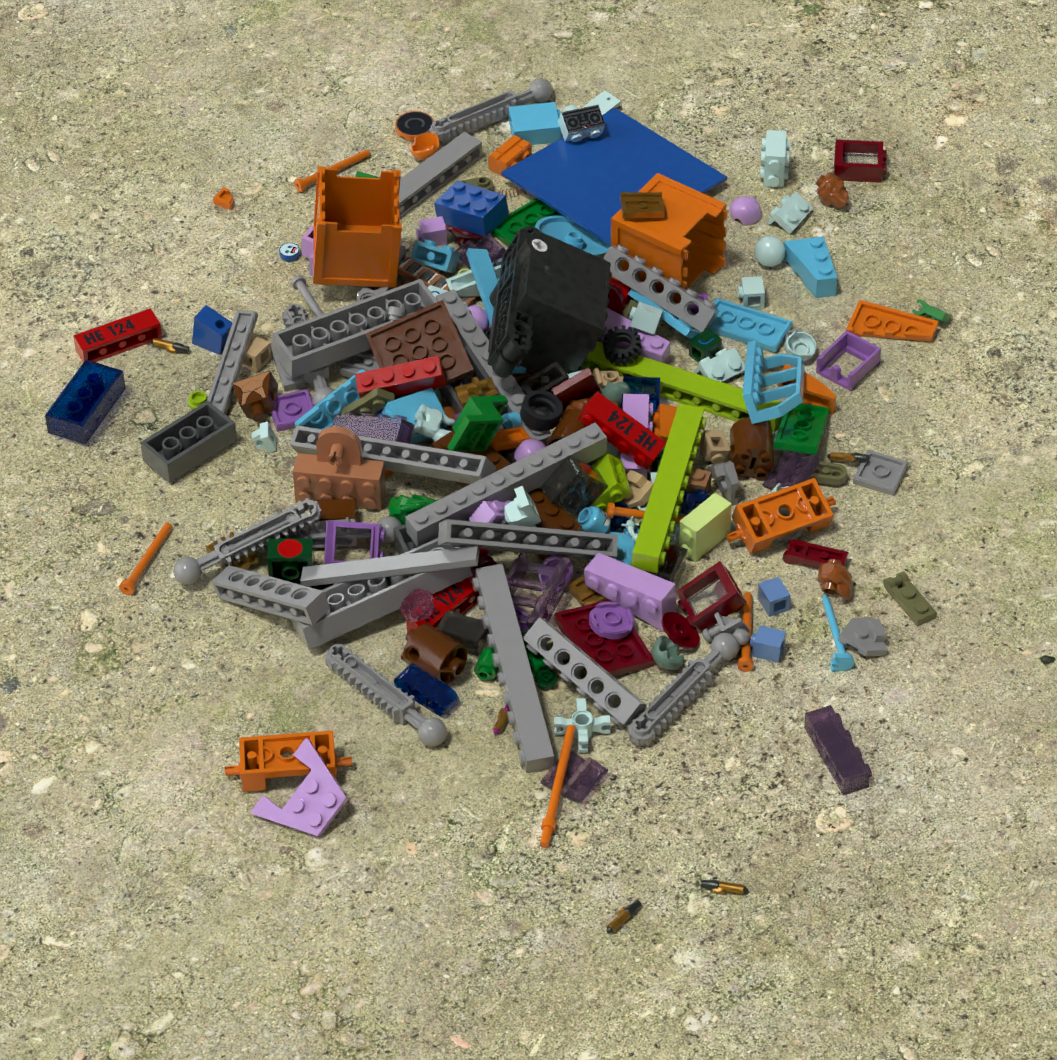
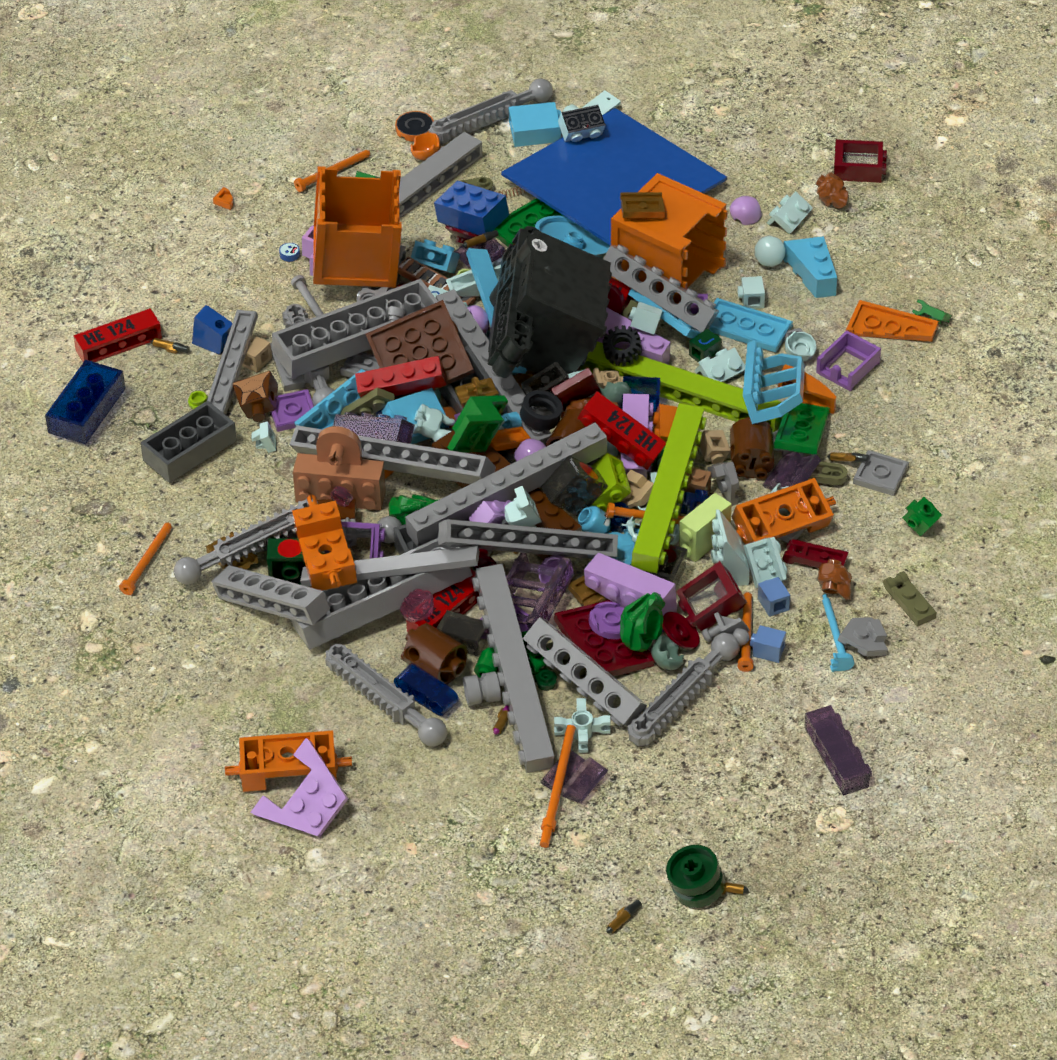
lavender brick [416,216,447,246] -> none
orange brick [488,135,532,178] -> none
light aqua brick [760,130,790,187] -> none
none -> orange brick [292,495,357,591]
none -> clear pink tile [330,486,353,507]
none -> piece [462,230,499,249]
none -> light grey wheel [463,671,501,706]
none -> green helmet [620,592,666,652]
none -> dark green wheel [666,845,726,908]
none -> light aqua slope [711,510,750,586]
none -> light aqua bracket [743,537,787,588]
none -> green brick [902,497,942,537]

